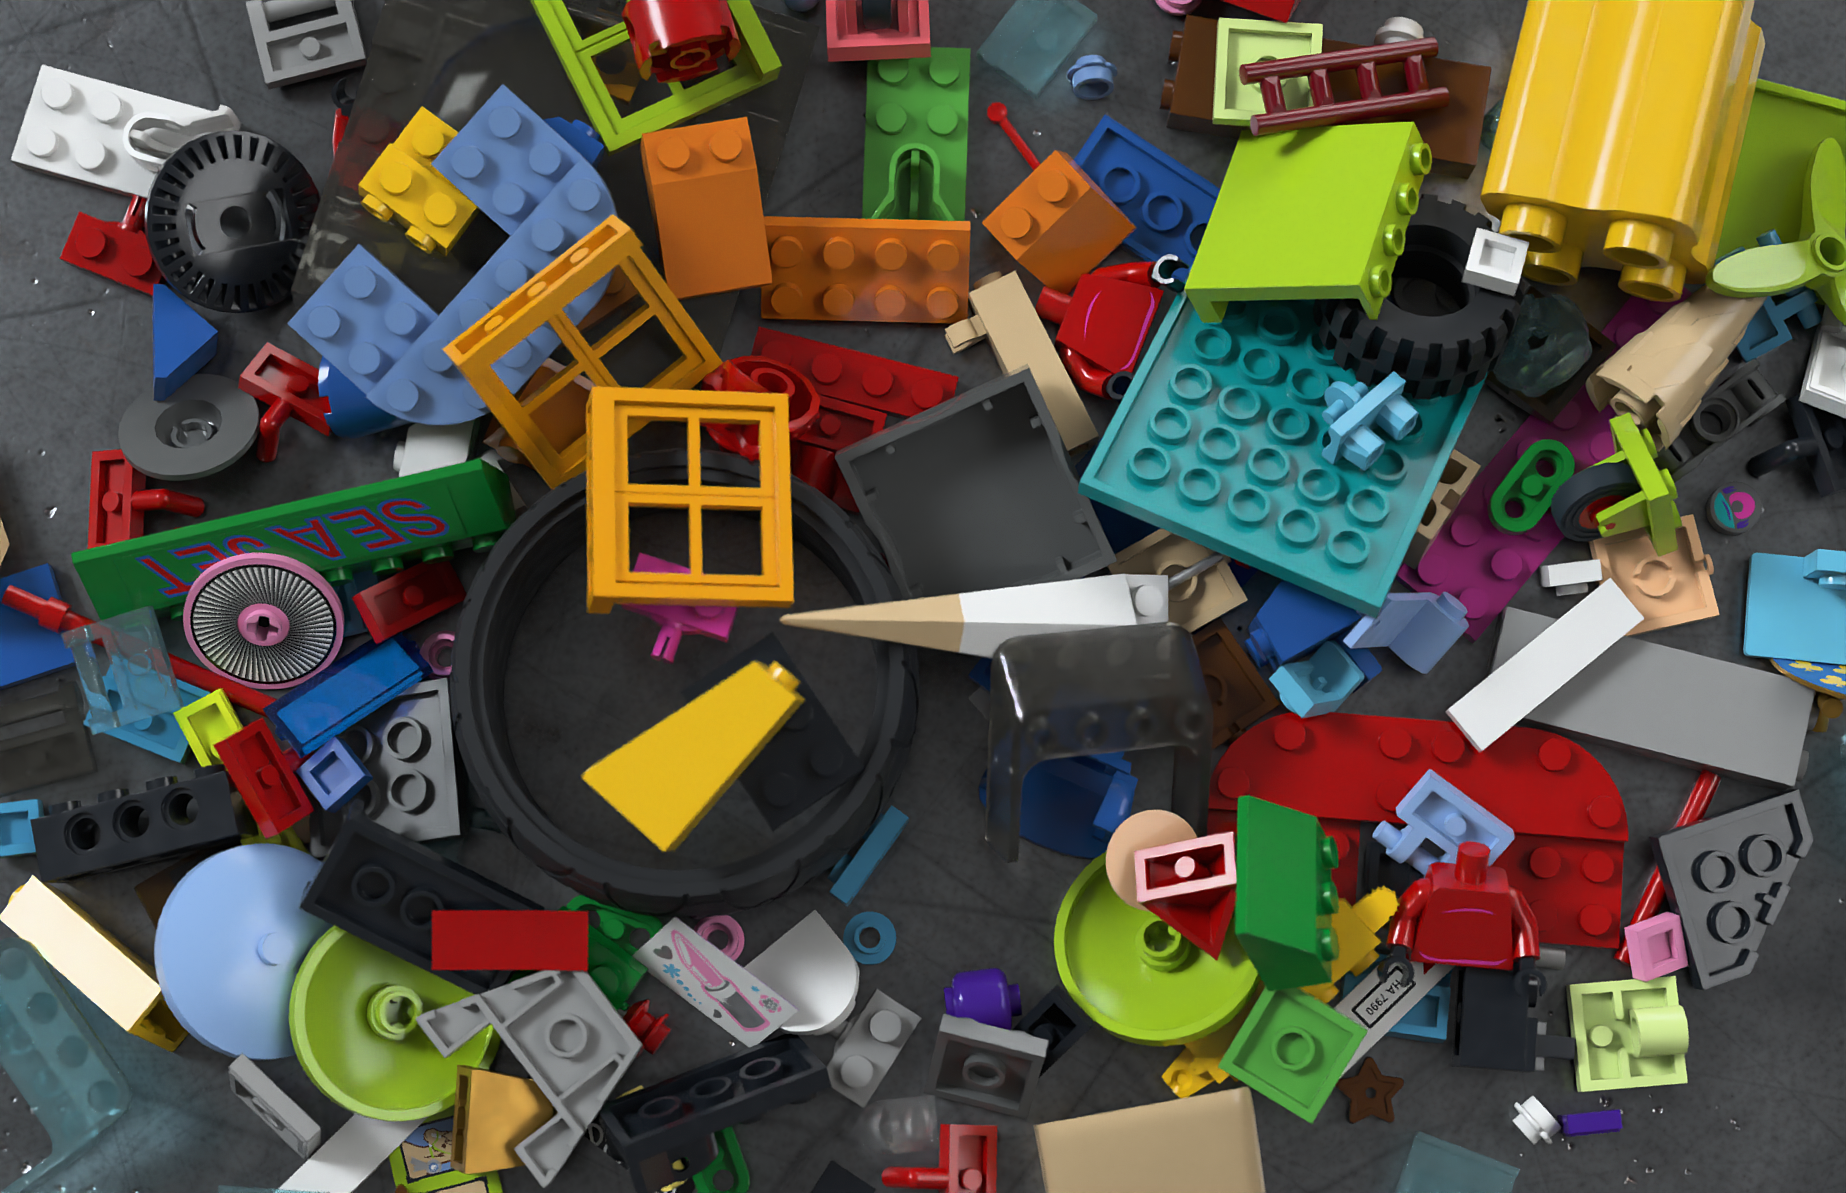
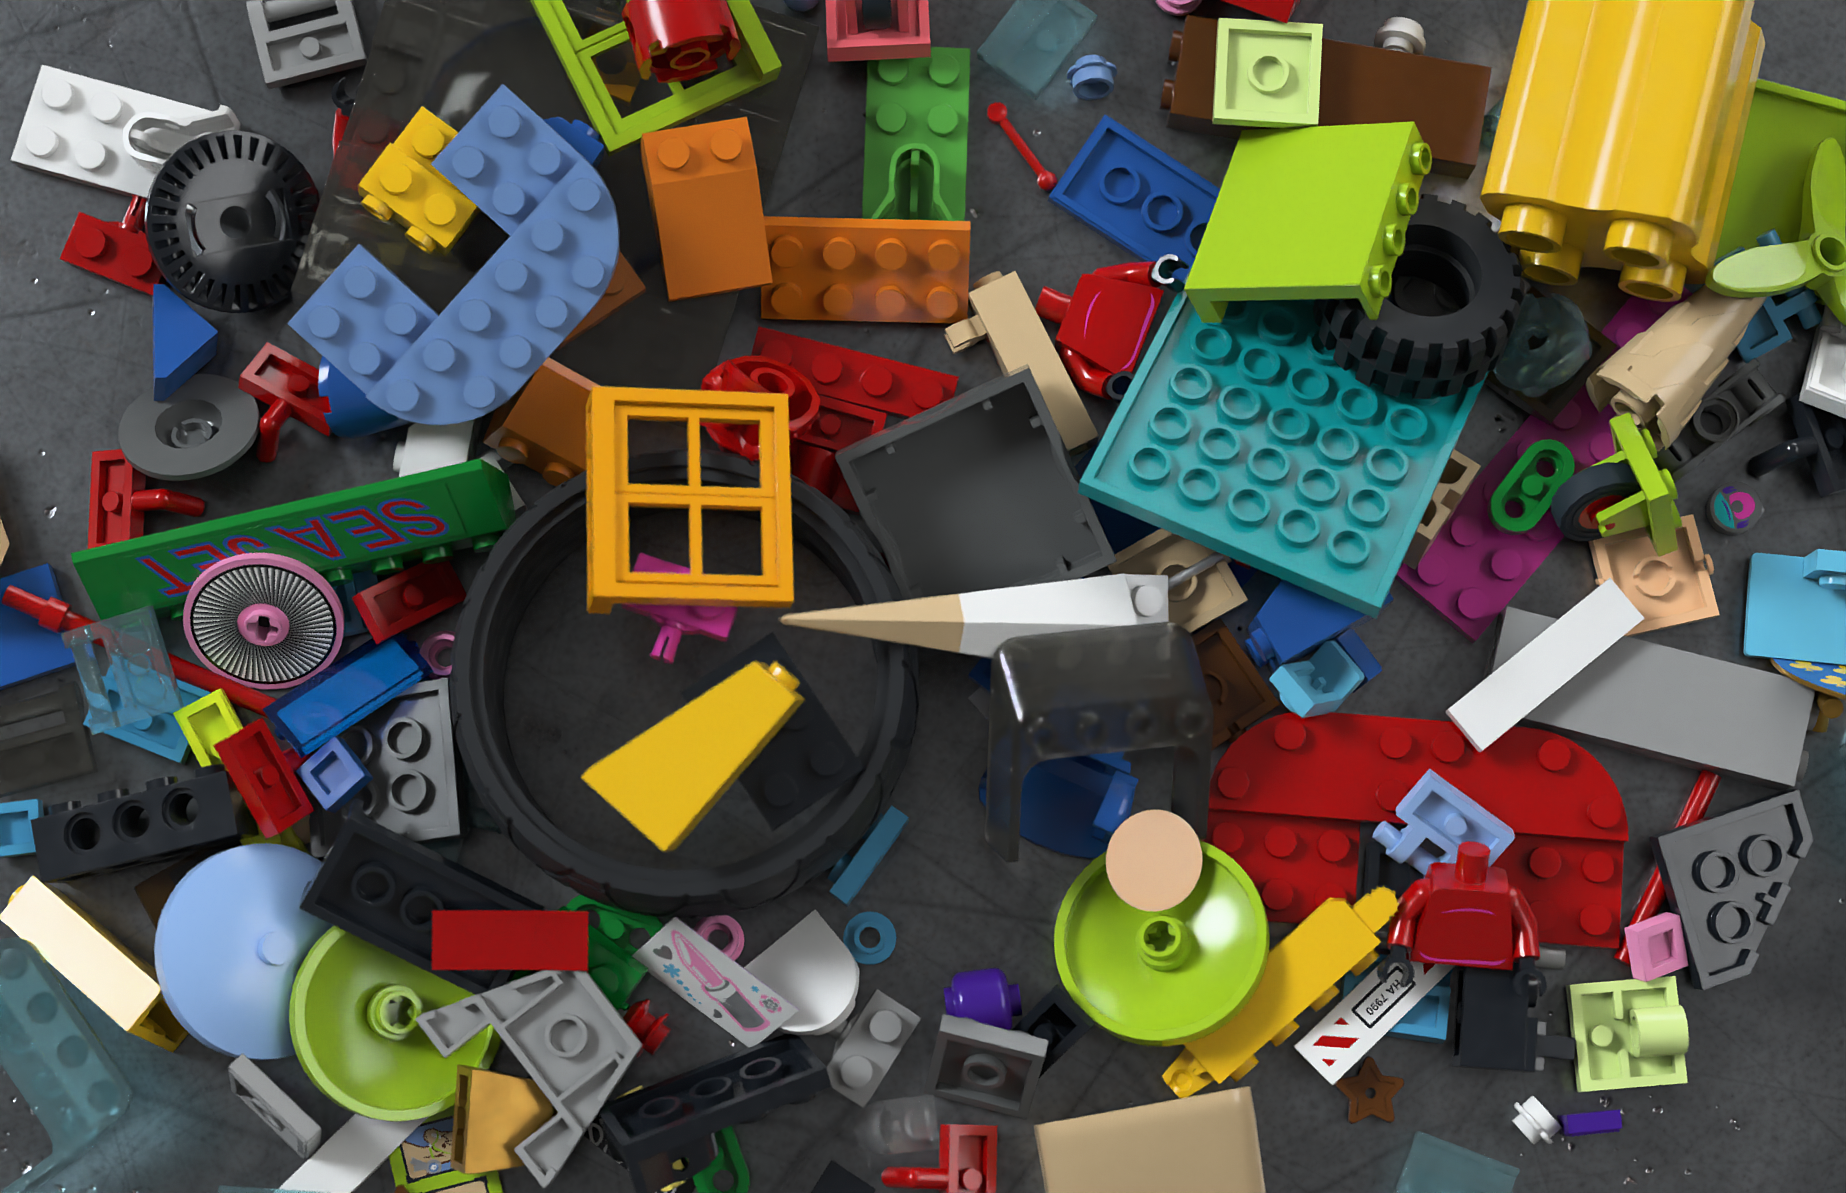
light orange window [443,214,723,490] -> none
orange slope [981,150,1137,295] -> none
red slope [1134,831,1237,961] -> none
bright green plate [1218,987,1368,1124] -> none
green slope [1235,795,1339,992] -> none
dark red bar [1239,37,1450,136] -> none
medium azure hips [1321,372,1419,471] -> none
light blue door [1343,592,1469,674] -> none
white plate [1462,228,1529,296] -> none
white plate [1538,559,1603,596] -> none

